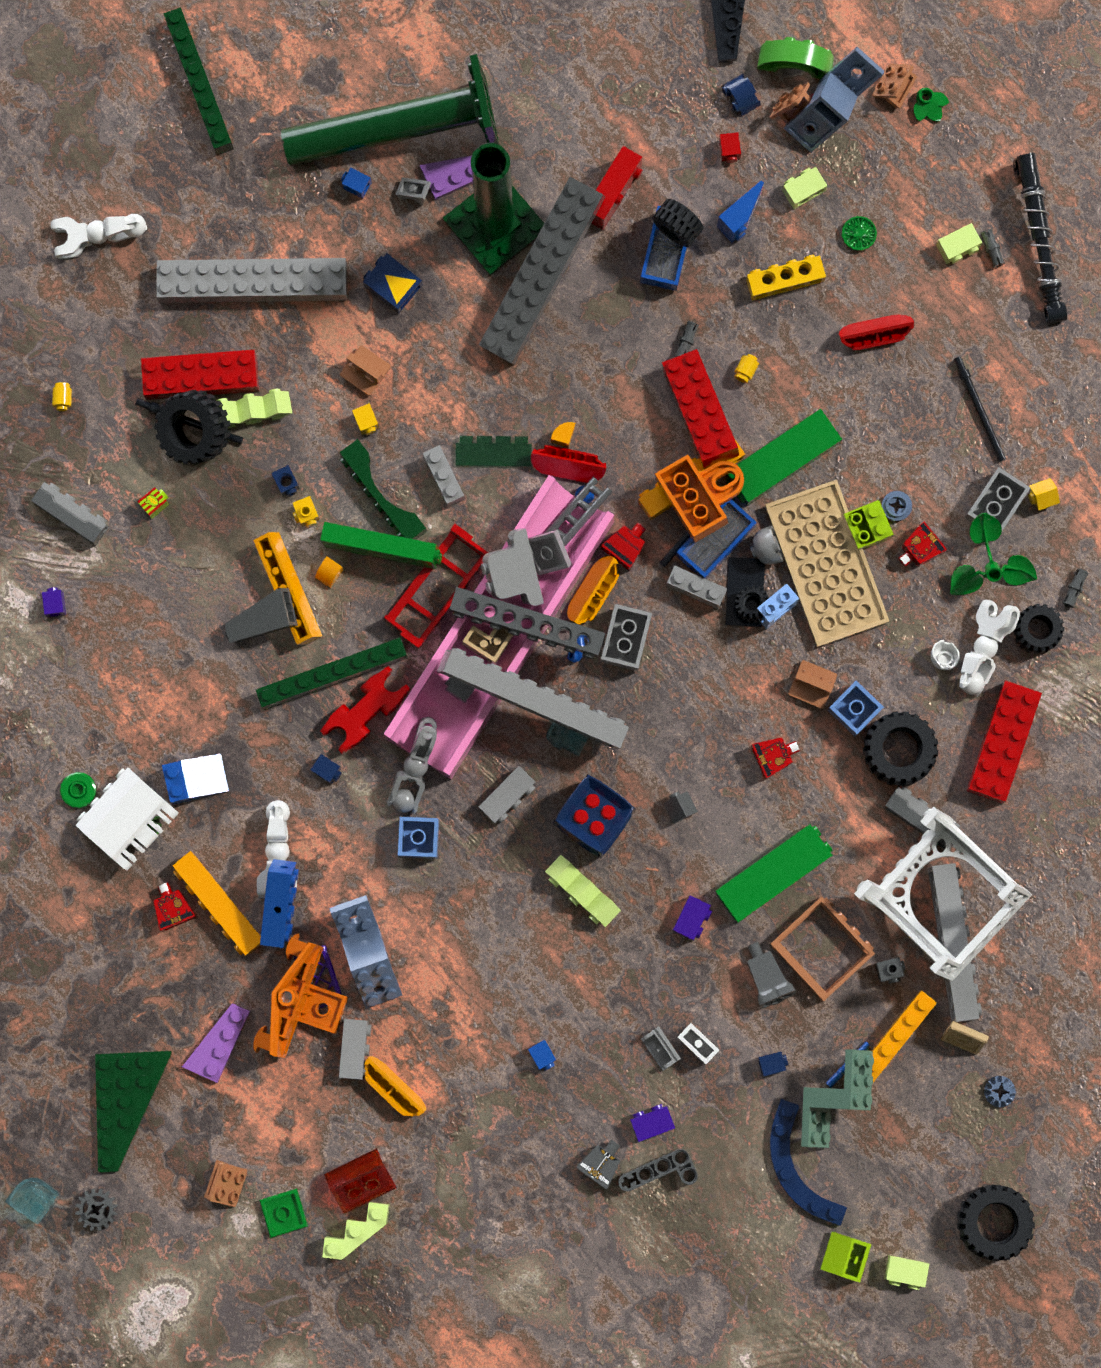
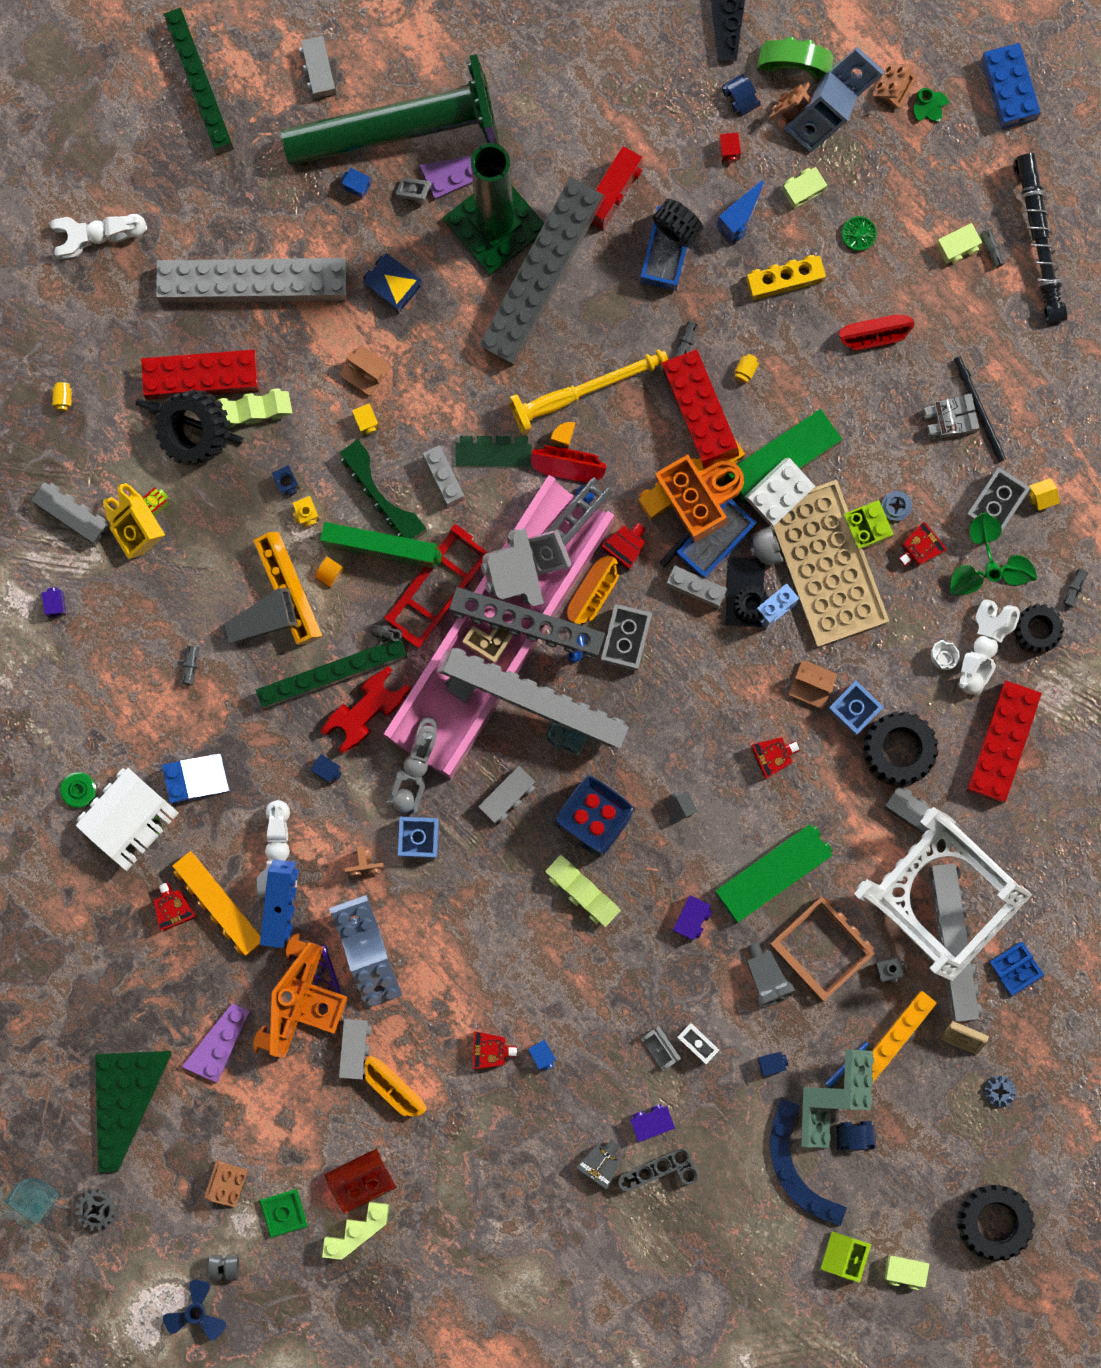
none -> yellow brick [103,483,165,559]
none -> dark blue piece [163,1279,226,1340]
none -> dark grey pin [181,646,200,686]
none -> dark grey wheel [209,1255,239,1281]
none -> light grey brick [299,36,336,99]
none -> nougat bracket [344,846,385,877]
none -> dark grey pin [371,624,402,642]
none -> red torso [473,1031,517,1069]
none -> yellow piece [509,349,669,436]
none -> white brick [744,458,815,526]
none -> dark blue cylinder [836,1121,876,1150]
none -> light grey hips [923,393,979,439]
none -> blue brick [981,43,1041,129]
none -> blue slope [990,941,1044,997]

